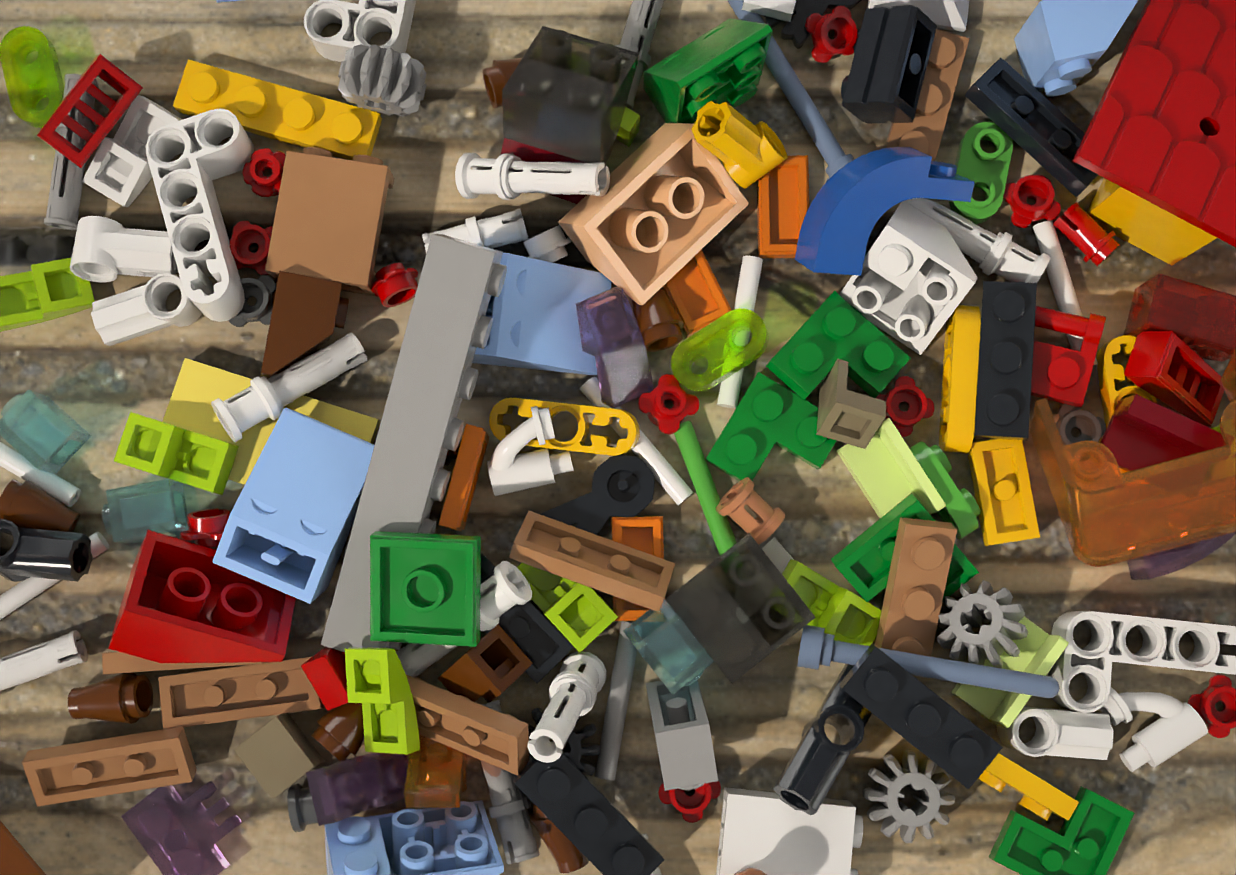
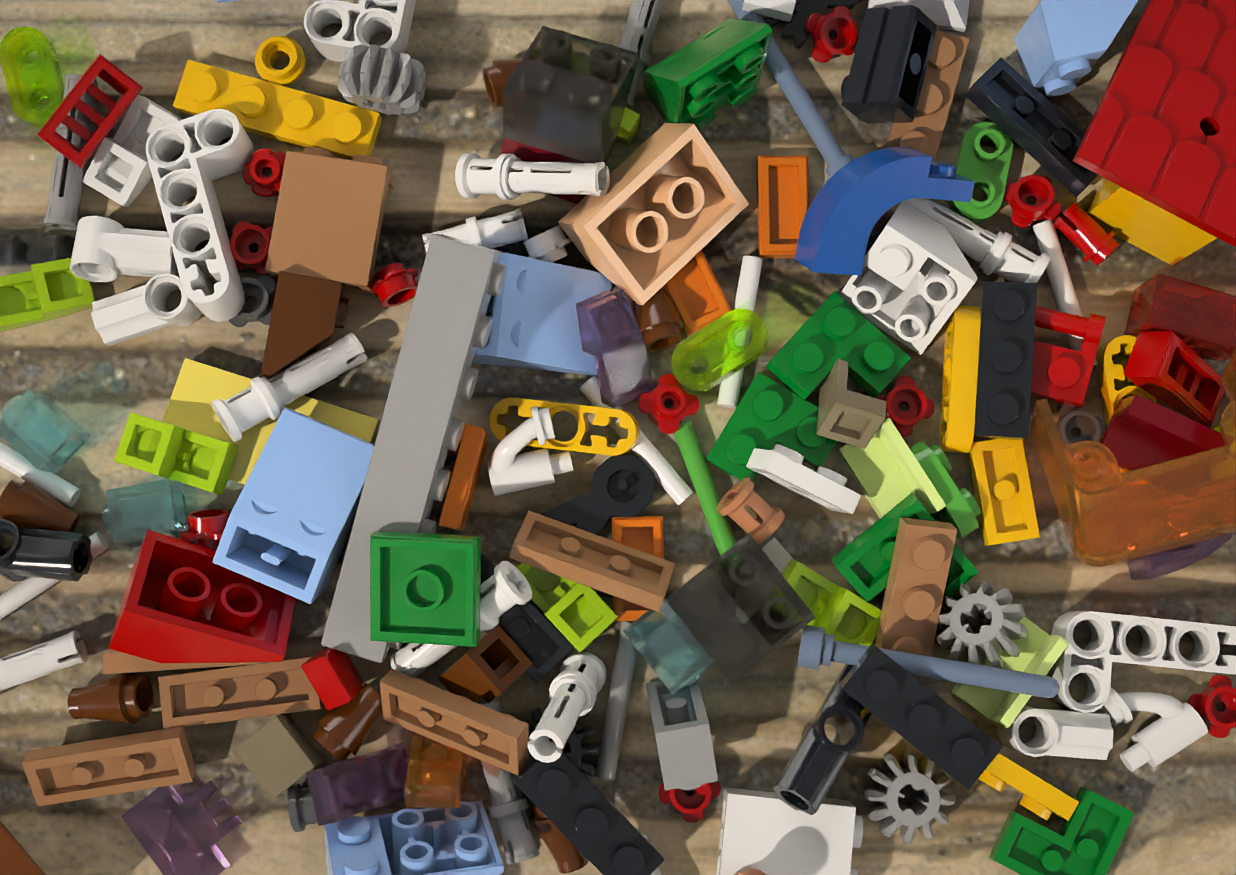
lime slope [345,647,420,755] -> none
yellow piece [691,101,788,189] -> none
none -> yellow plate [255,36,306,86]
none -> white plate [746,444,861,514]

